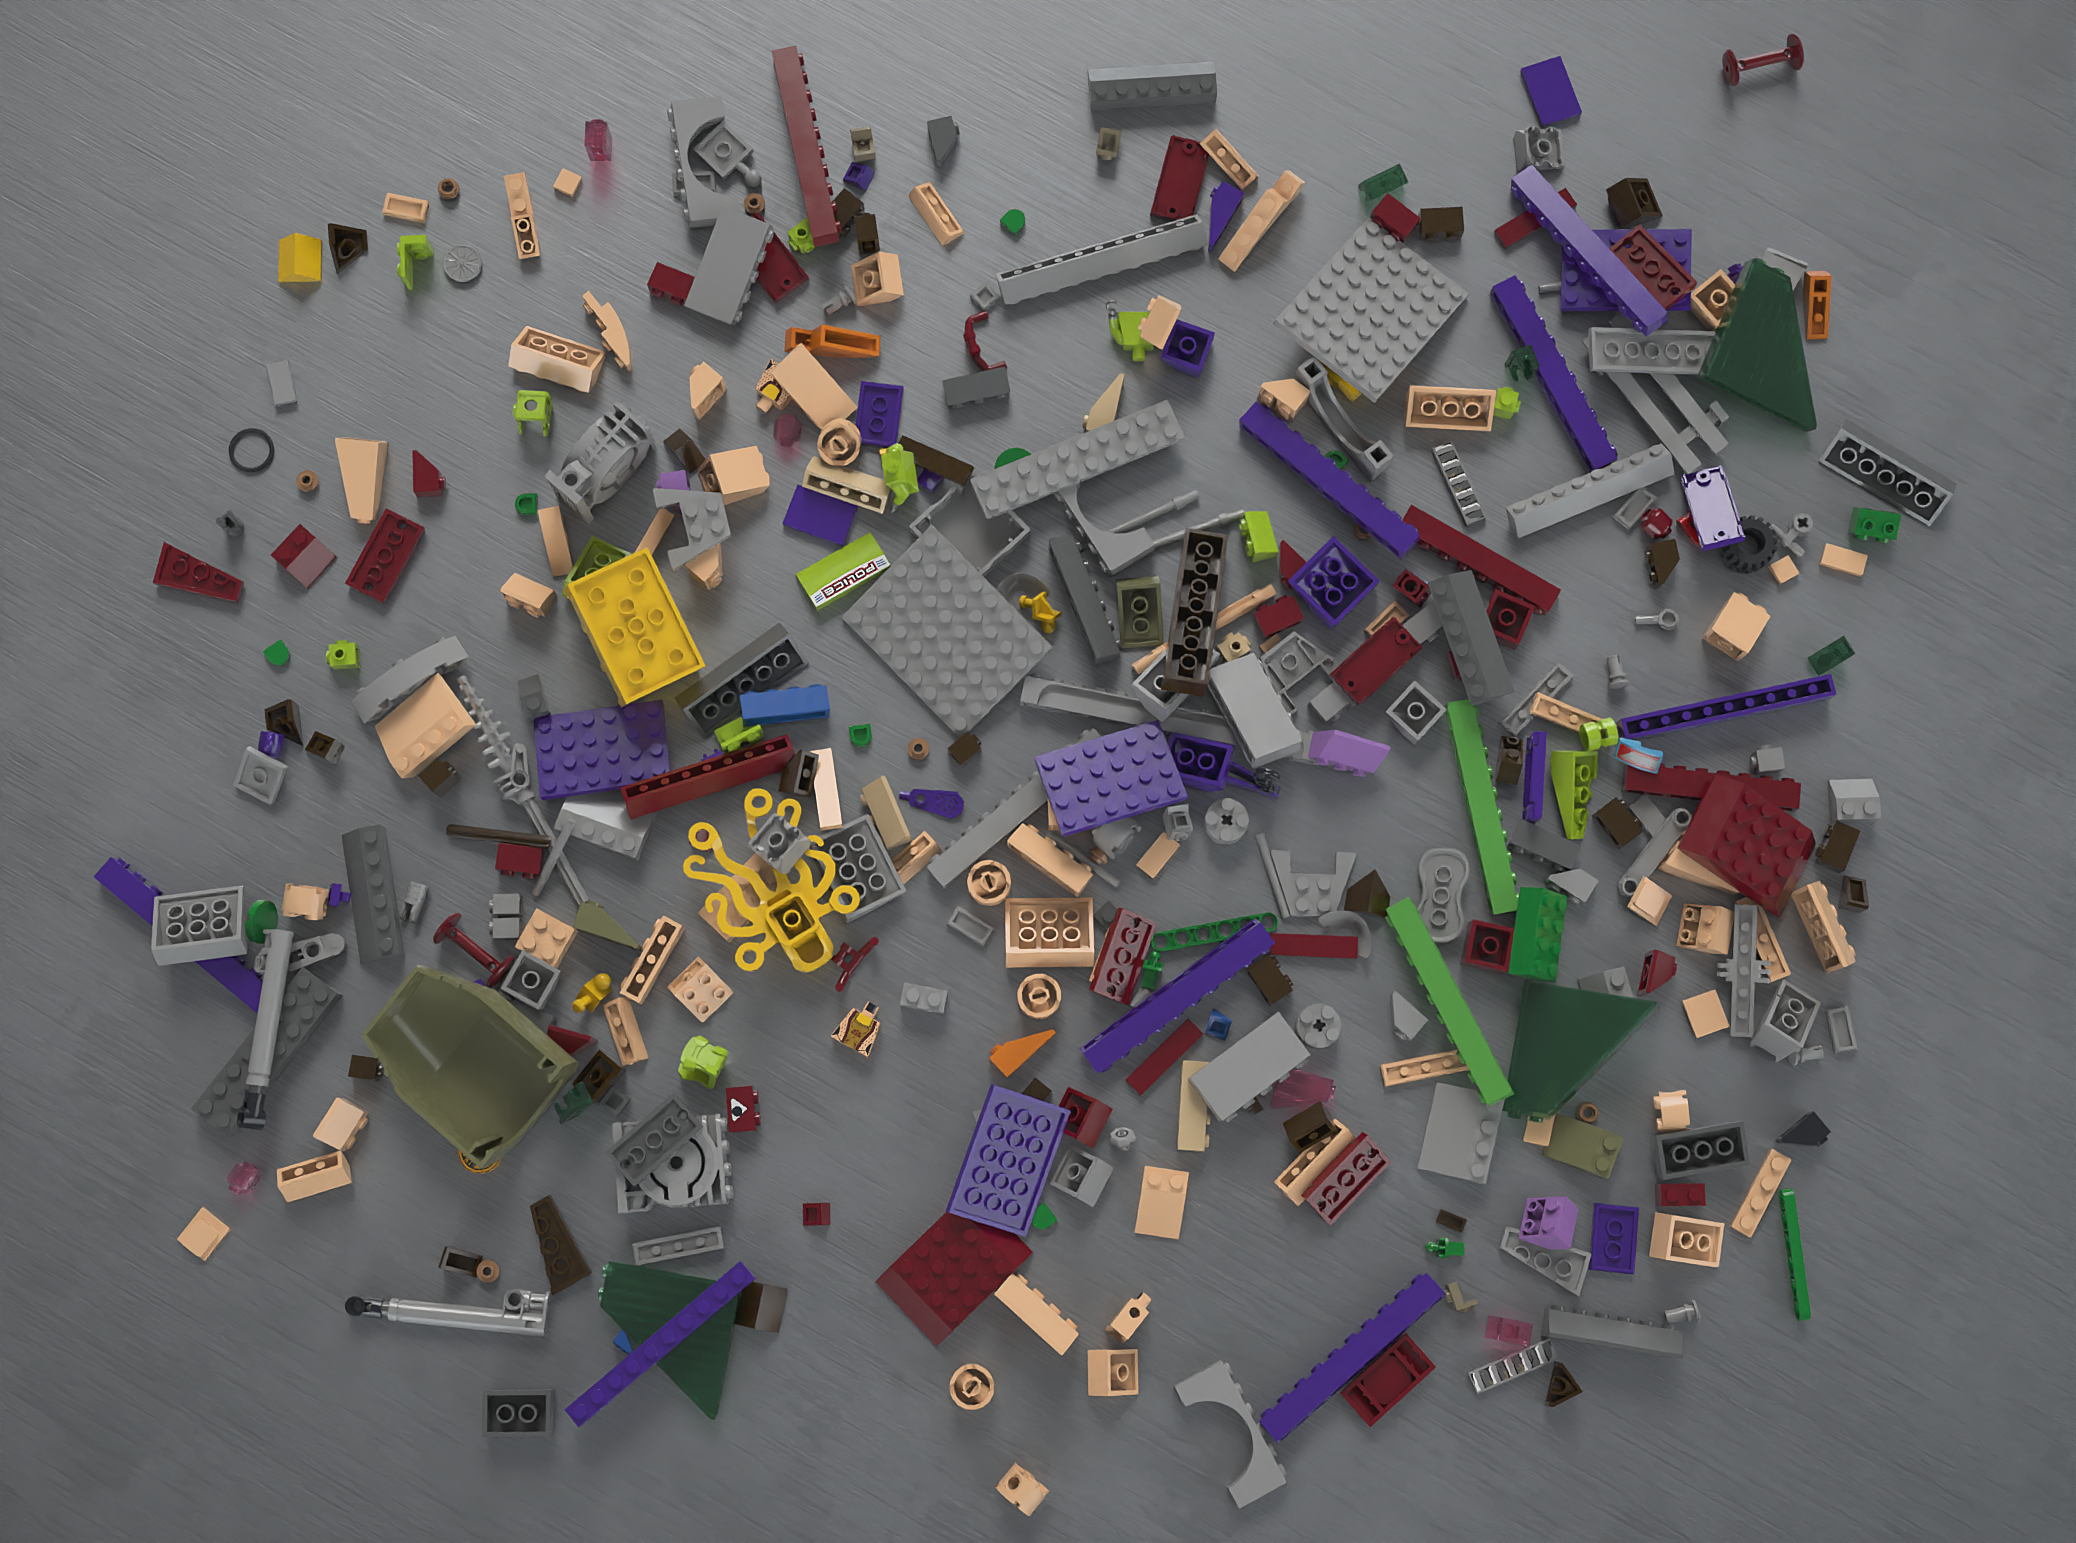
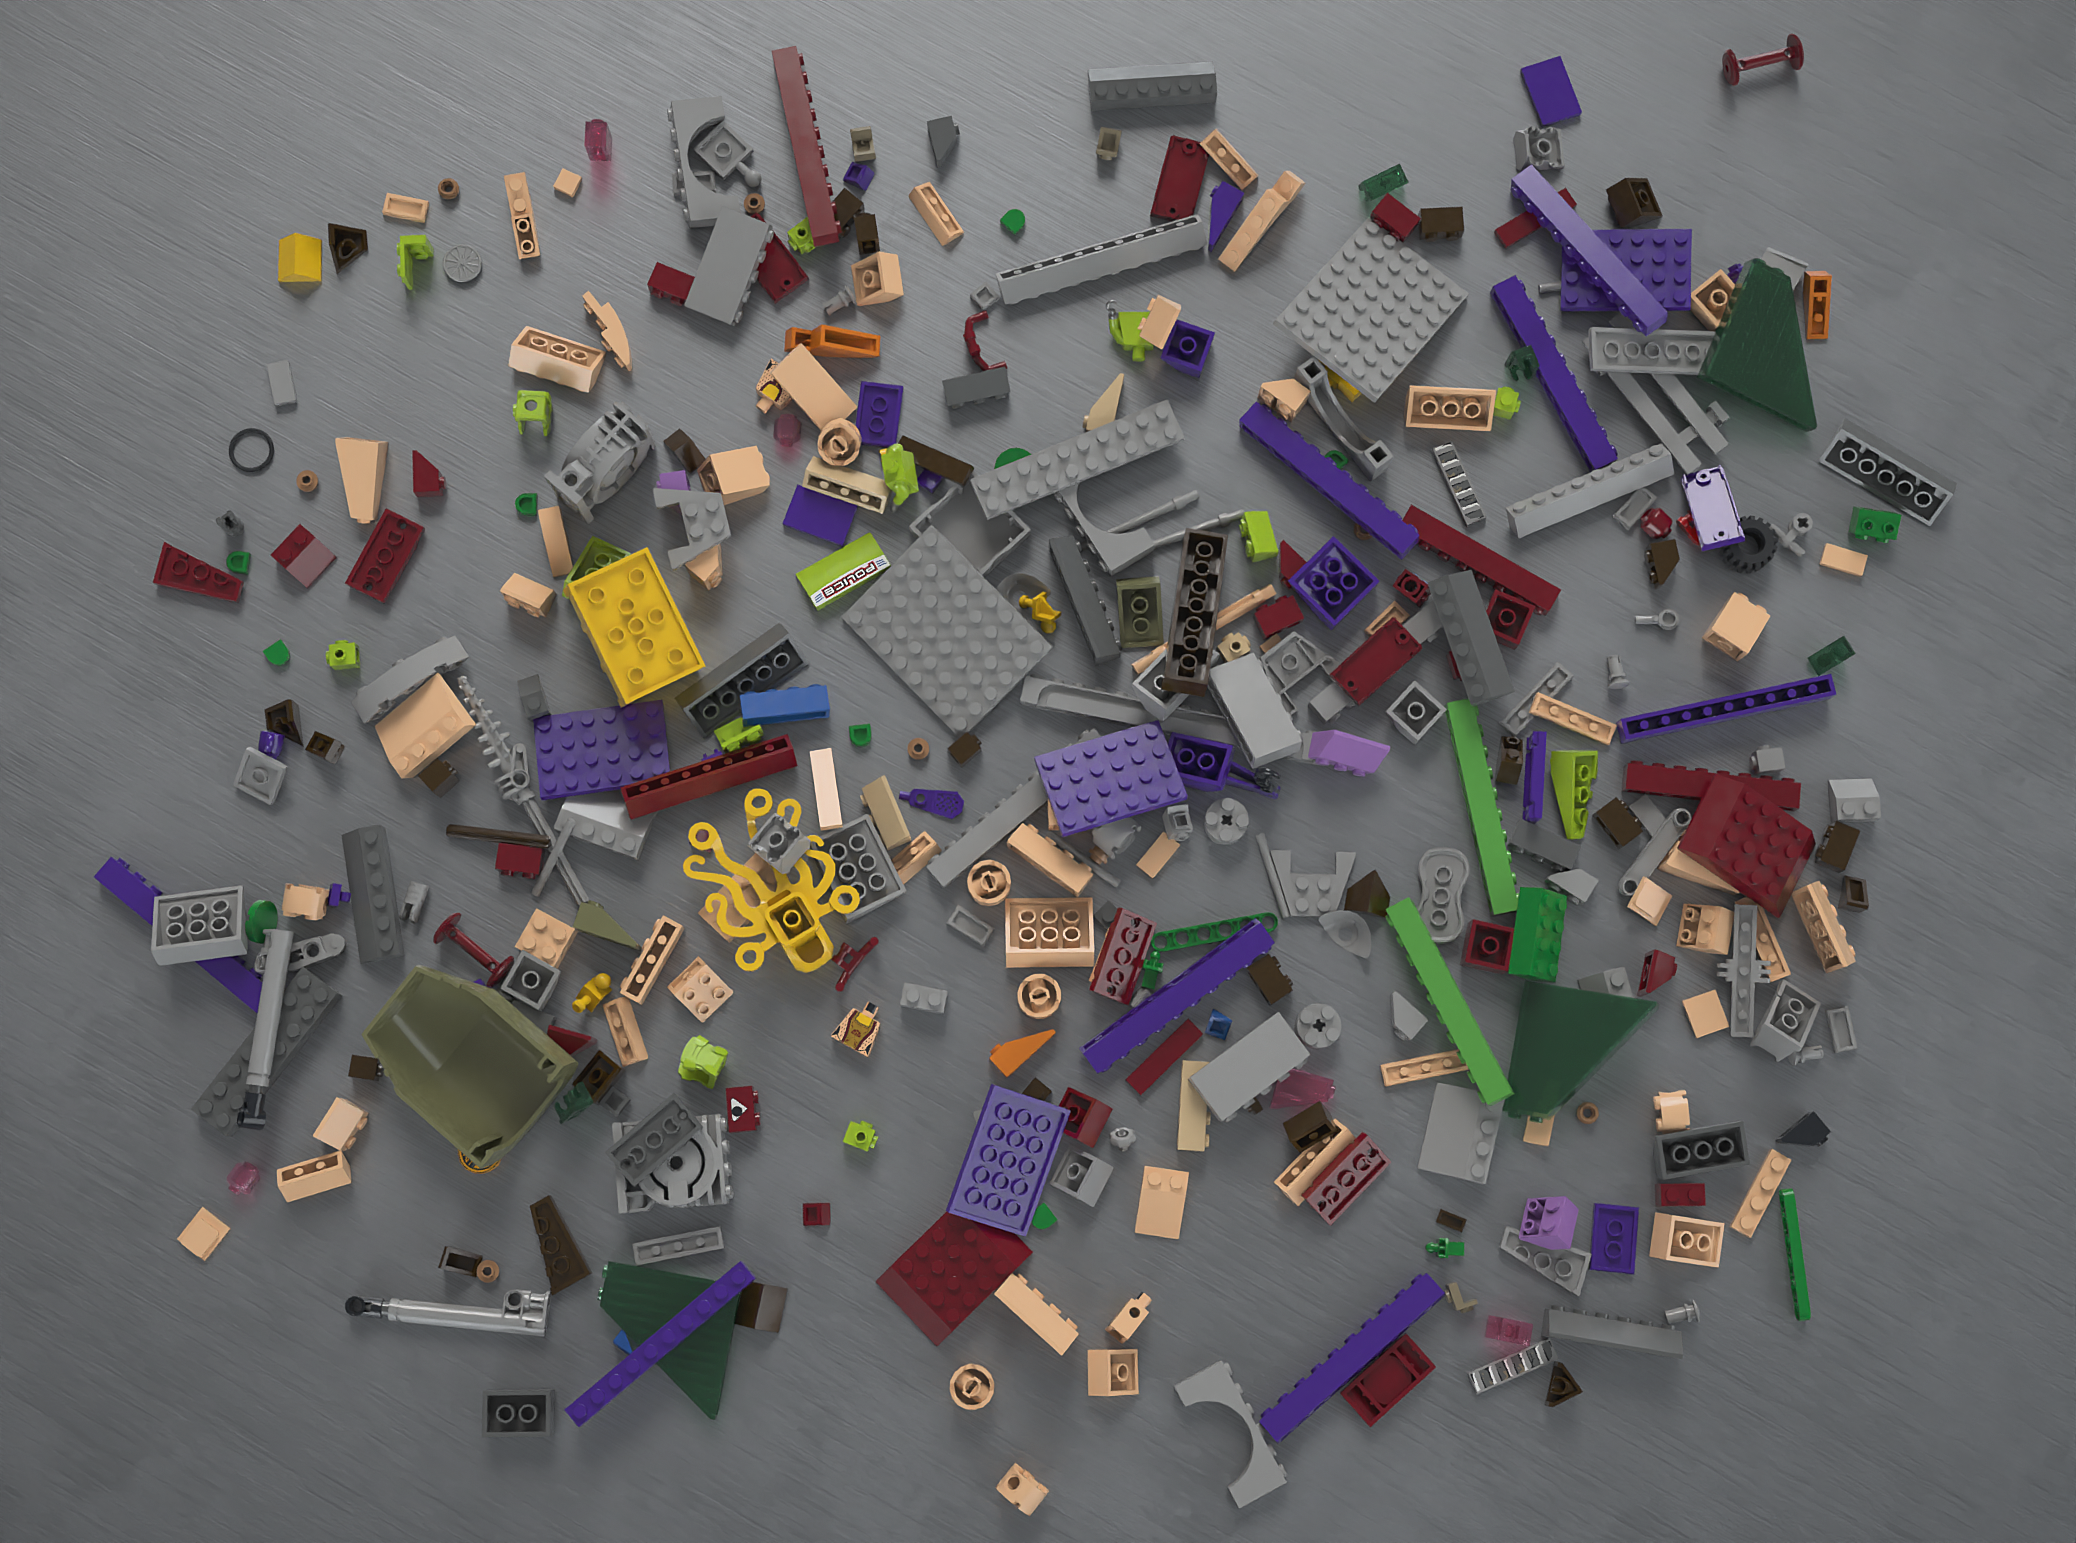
light grey piece [489,894,523,940] -> none
light nougat slope [635,508,674,555] -> none
light nougat slope [689,362,727,421] -> none
dark brown slope [778,750,819,797] -> none
dark red tile [1269,933,1358,959] -> none
olive slope [1542,1113,1624,1179] -> none
lime wheel [1579,717,1618,752] -> none
dark red piece [1609,224,1697,311] -> none
slope [1614,738,1663,774] -> none
light nougat tile [1769,555,1799,585] -> none
none -> green tile [226,551,251,575]
none -> lime brick [843,1120,878,1152]

